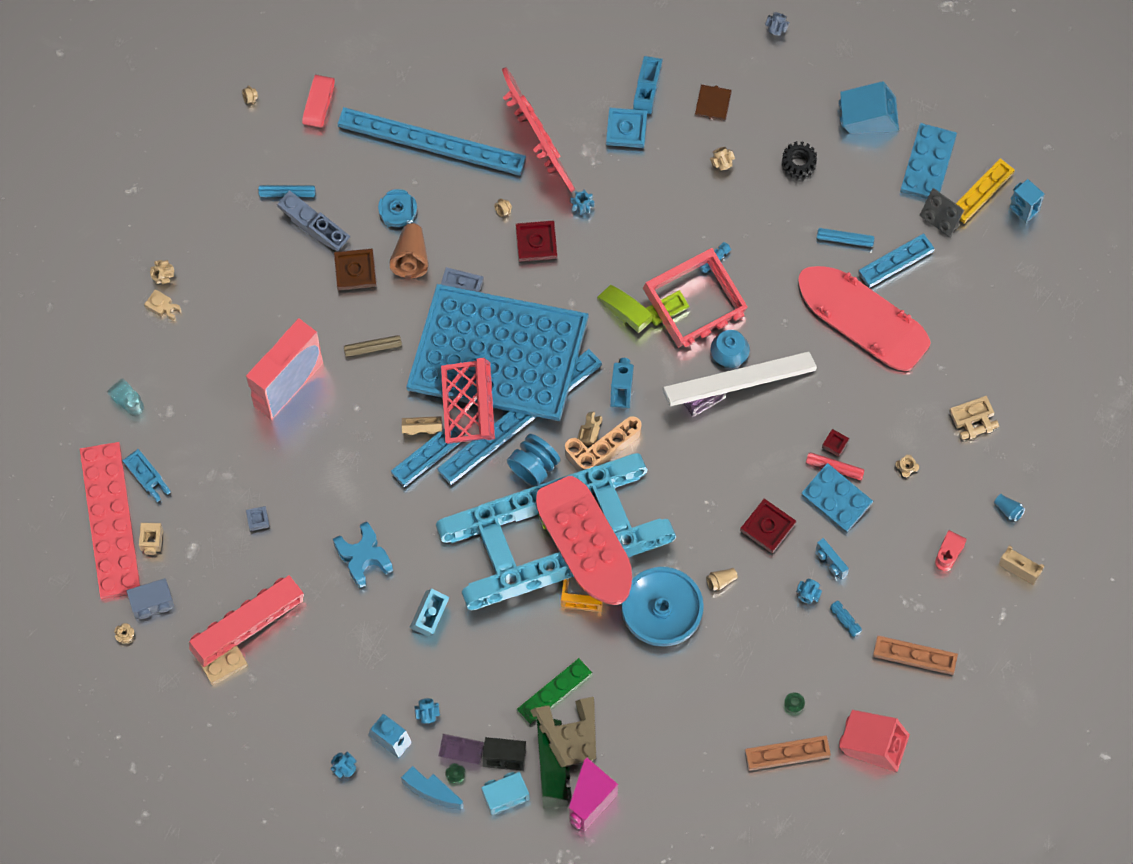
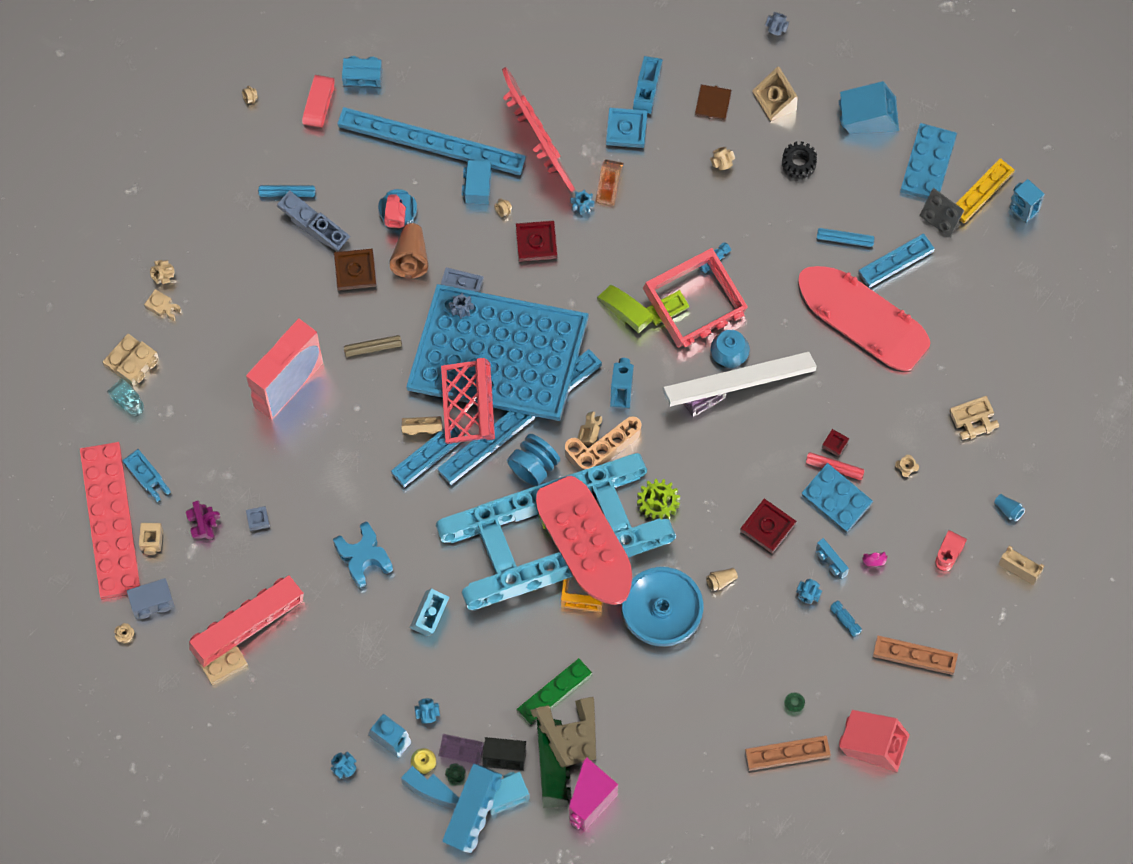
none -> tan plate [102,334,159,387]
none -> magenta hips [186,500,221,540]
none -> dark azure brick [342,56,382,87]
none -> coral rock [384,194,406,228]
none -> light yellow plate [410,748,436,774]
none -> dark azure brick [442,763,502,853]
none -> sand blue gear [449,293,474,319]
none -> dark azure brick [462,160,491,204]
none -> clear orange slope [595,159,624,206]
none -> lime gear [637,478,680,521]
none -> tan slope [752,67,798,121]
none -> dark pink plate [862,552,888,567]

